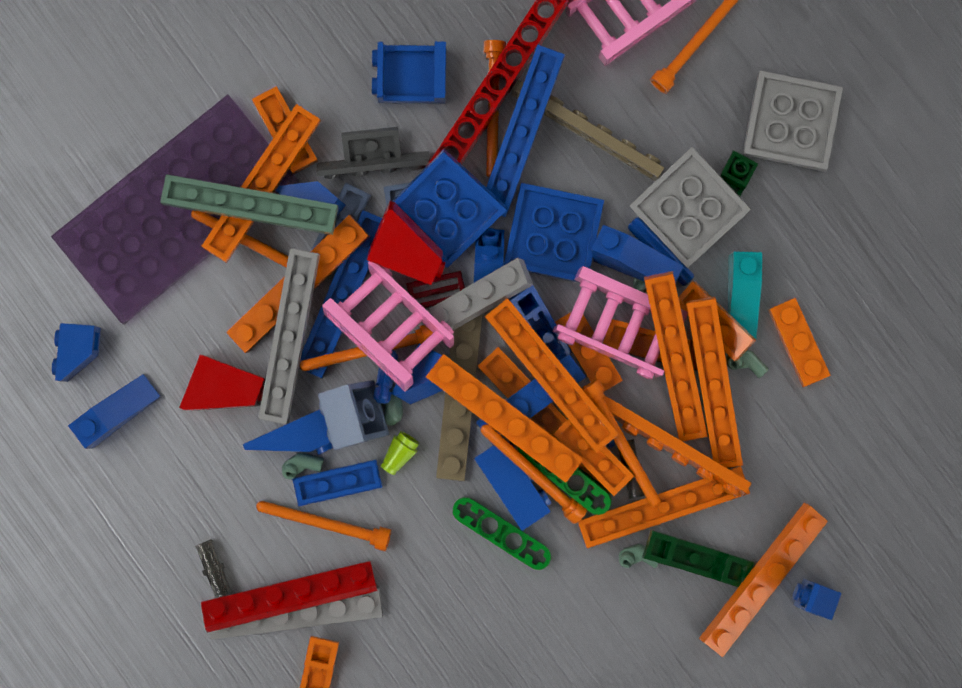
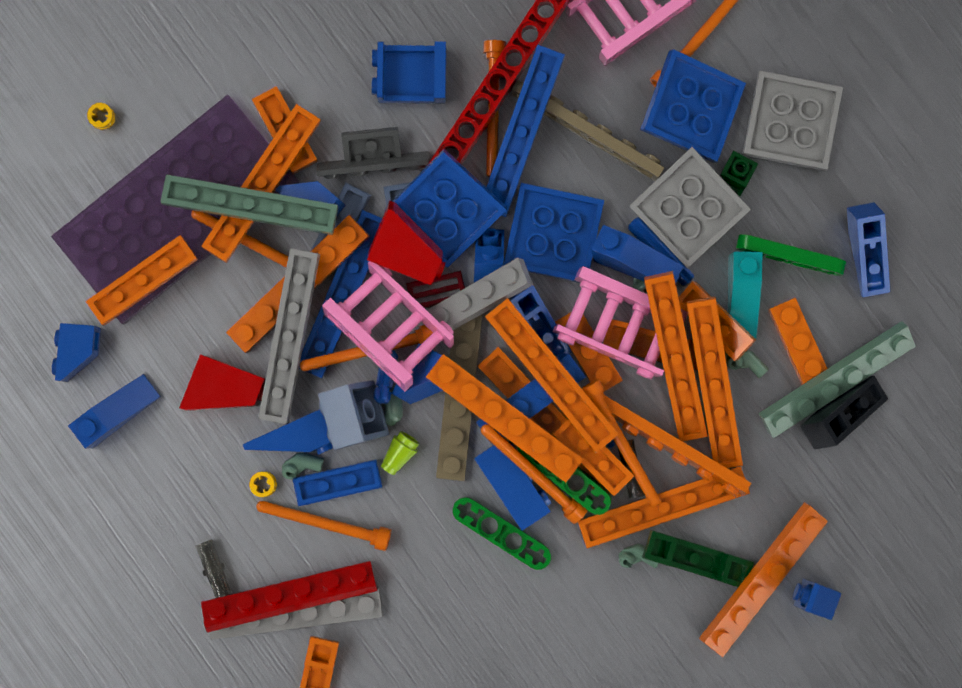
none -> orange plate [85,235,199,326]
none -> yellow bush [87,103,115,130]
none -> yellow bush [249,471,277,497]
none -> blue plate [640,49,746,162]
none -> green beam [735,234,846,276]
none -> sand green plate [759,321,916,438]
none -> black slope [800,375,888,450]
none -> blue slope [847,202,890,298]

